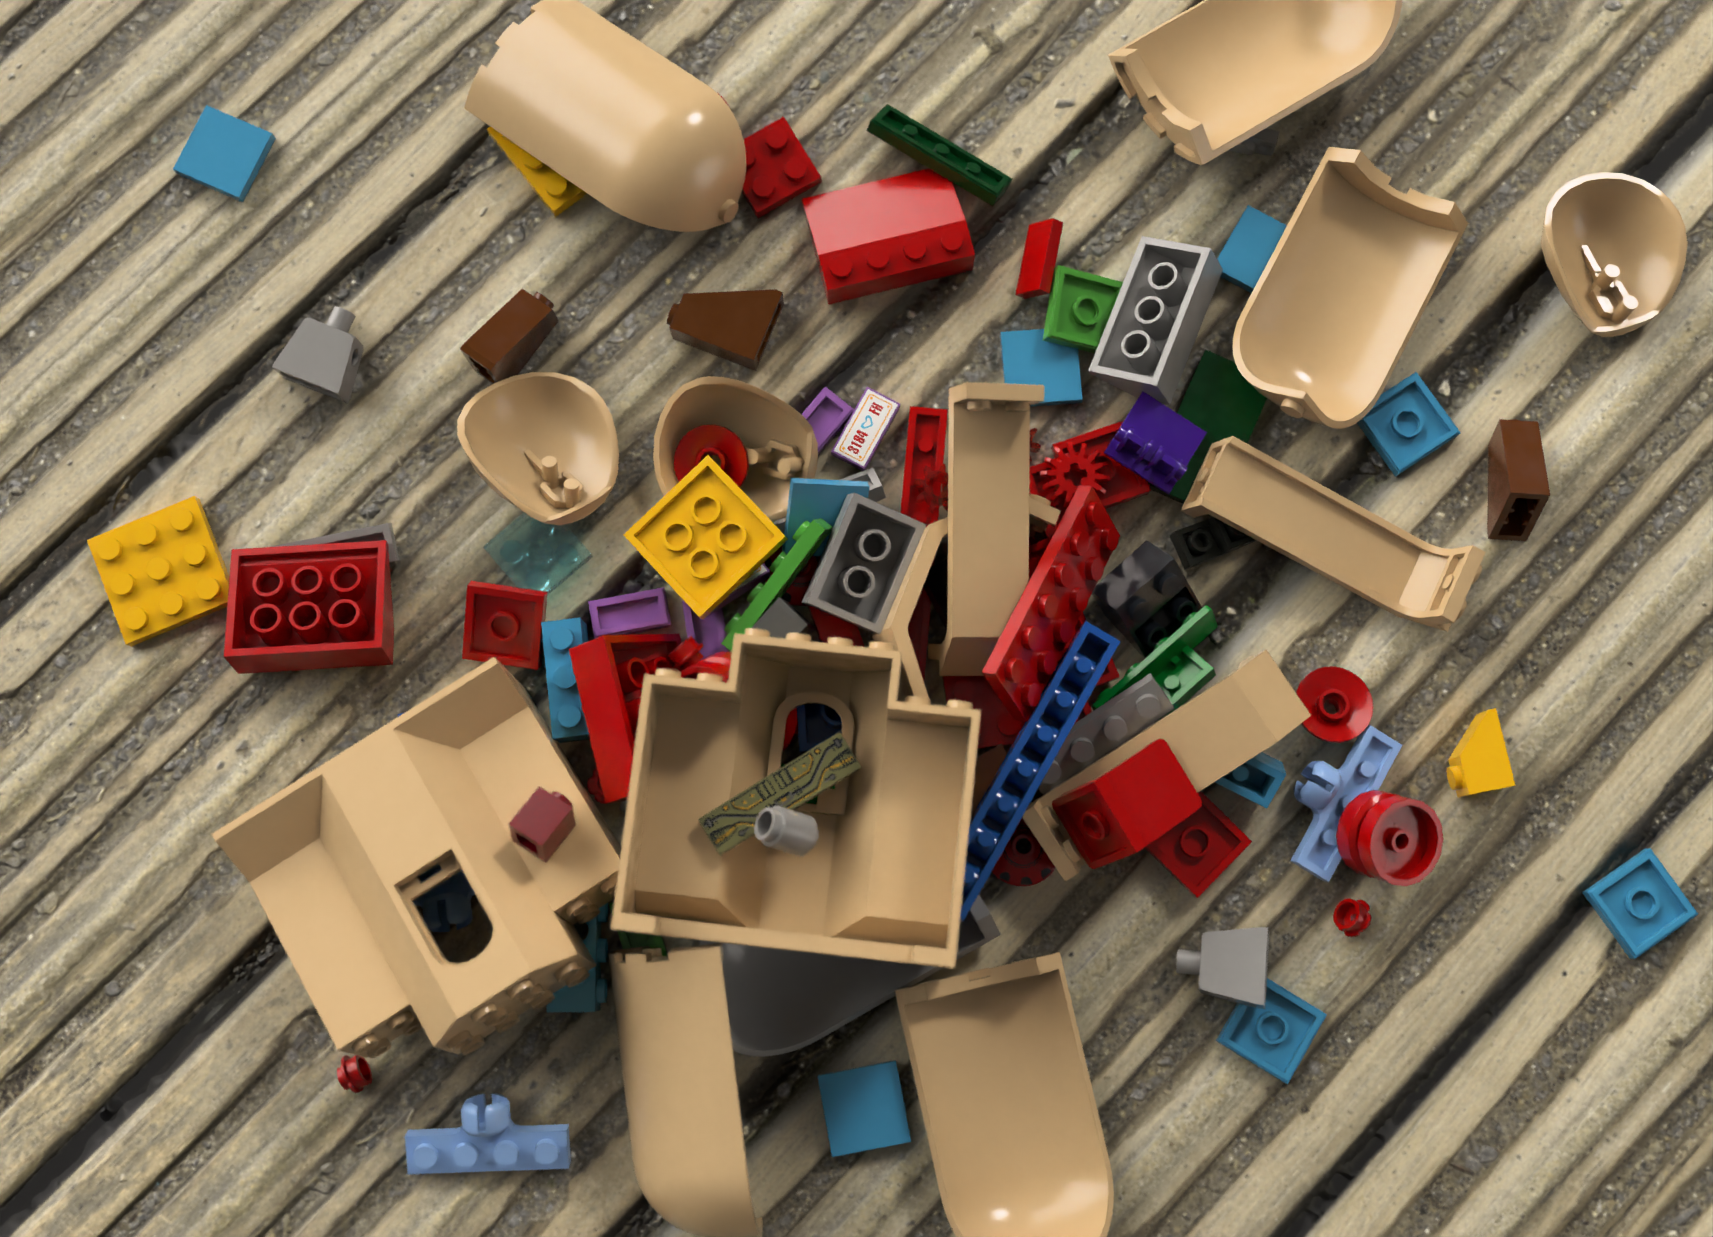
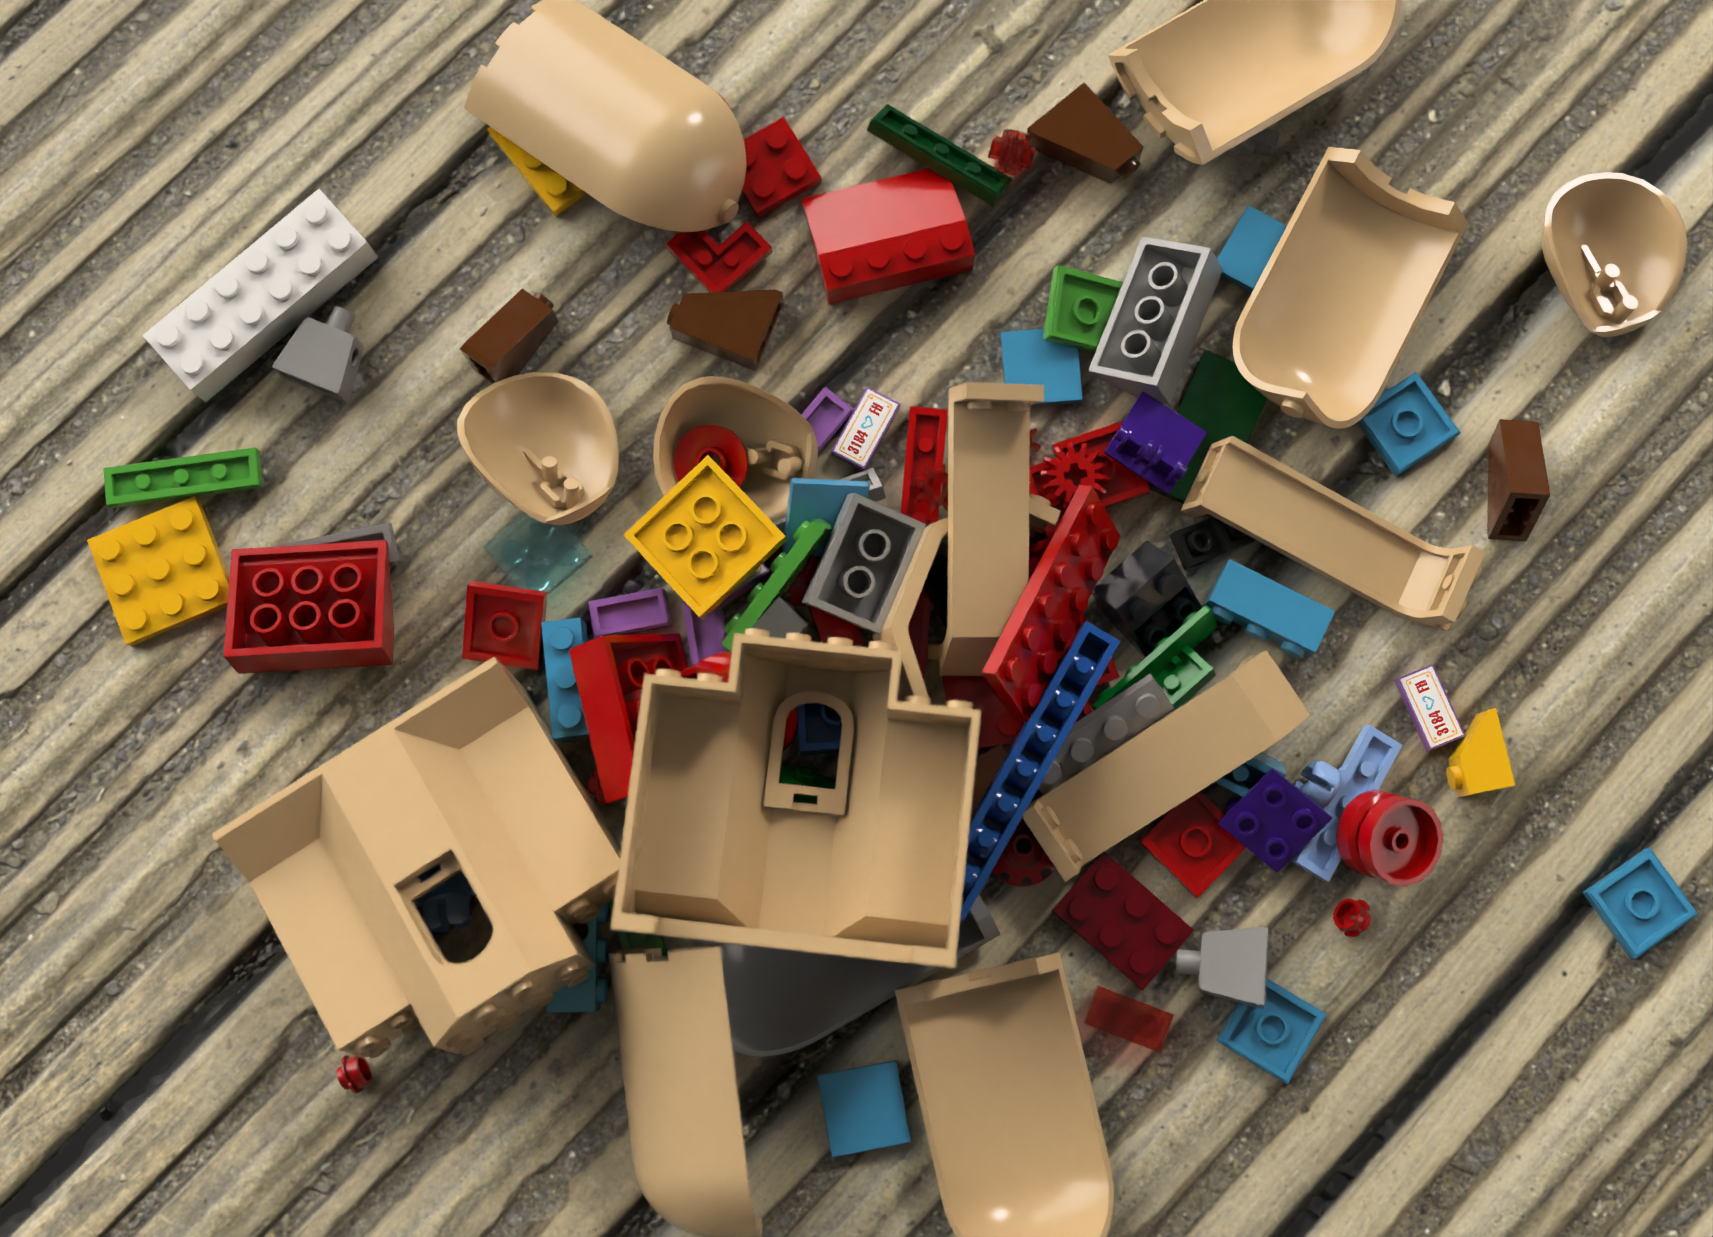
dark azure tile [173,105,276,202] -> none
light blue plate [405,1093,571,1174] -> none
dark red brick [508,786,576,862] -> none
red plate [668,636,704,669] -> none
olive tile [698,732,861,855] -> none
light grey brick [754,806,819,856] -> none
red tile [1015,218,1063,299] -> none
red piece [1052,739,1202,869] -> none
red dish [1296,666,1373,743] -> none
none -> bright green plate [103,448,263,508]
none -> white brick [143,189,379,402]
none -> red plate [666,221,773,292]
none -> clear red gear [988,129,1036,175]
none -> reddish brown slope [1025,82,1143,184]
none -> dark red plate [1051,852,1194,990]
none -> clear red plate [1083,985,1174,1053]
none -> dark azure brick [1203,559,1335,659]
none -> dark purple hinge [1218,767,1333,873]
none -> white tile [1394,664,1466,752]

